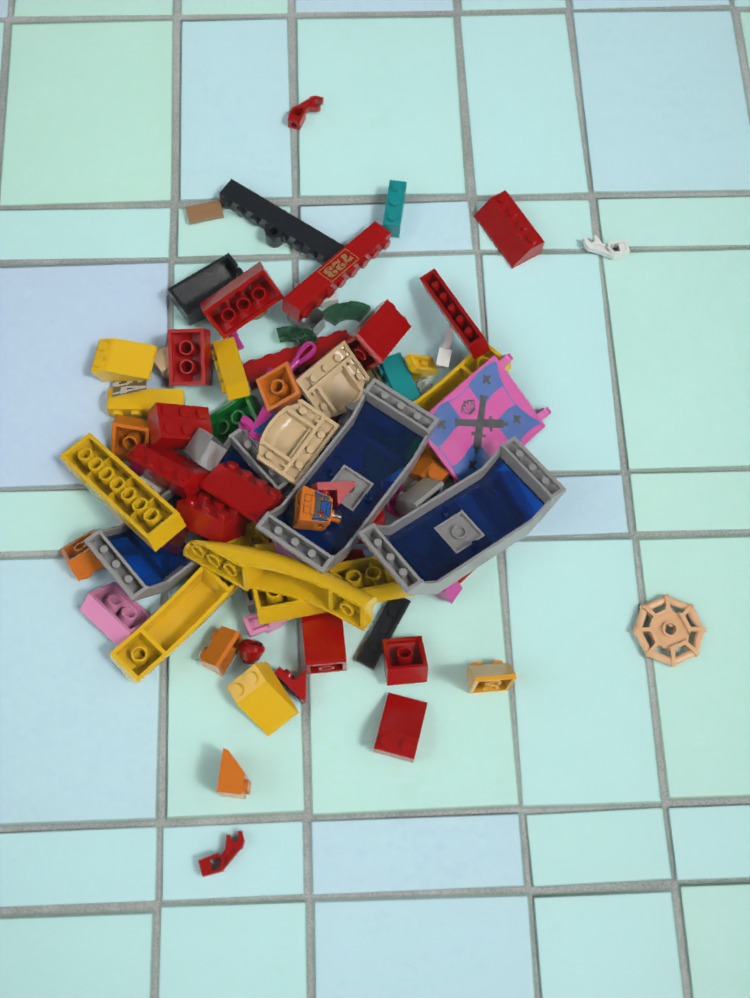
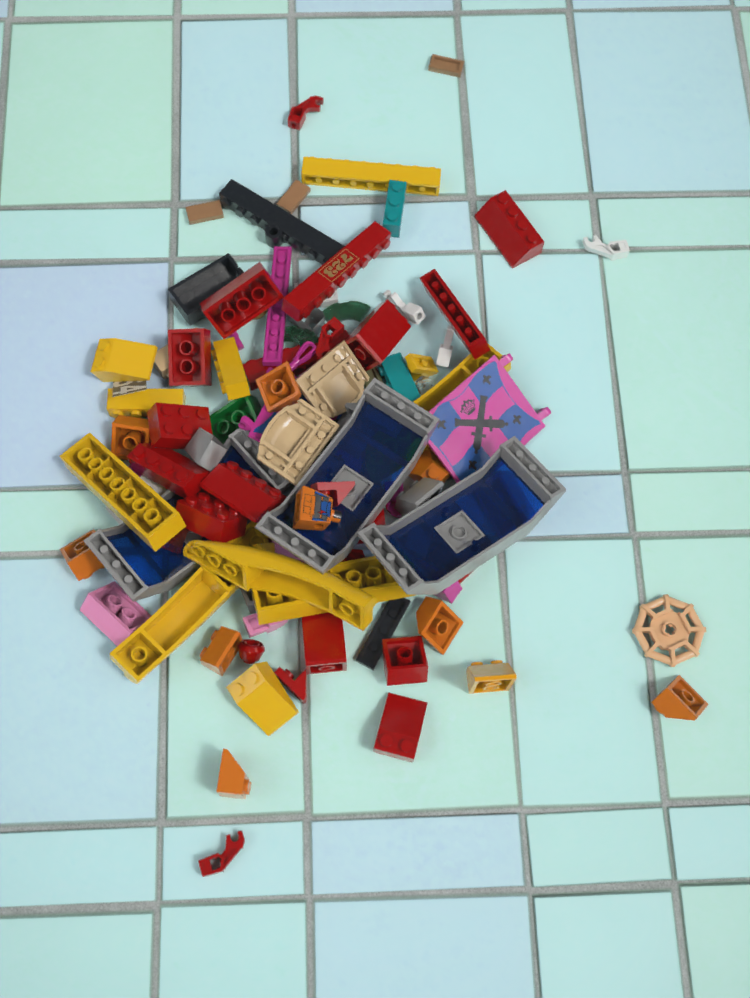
none -> dark pink tile [262,246,292,366]
none -> medium nougat tile [276,180,311,214]
none -> yellow brick [301,157,441,196]
none -> red piece [315,317,344,360]
none -> white piece [383,289,426,325]
none -> orange slope [416,596,464,655]
none -> medium nougat tile [428,54,464,78]
none -> orange slope [651,675,709,721]

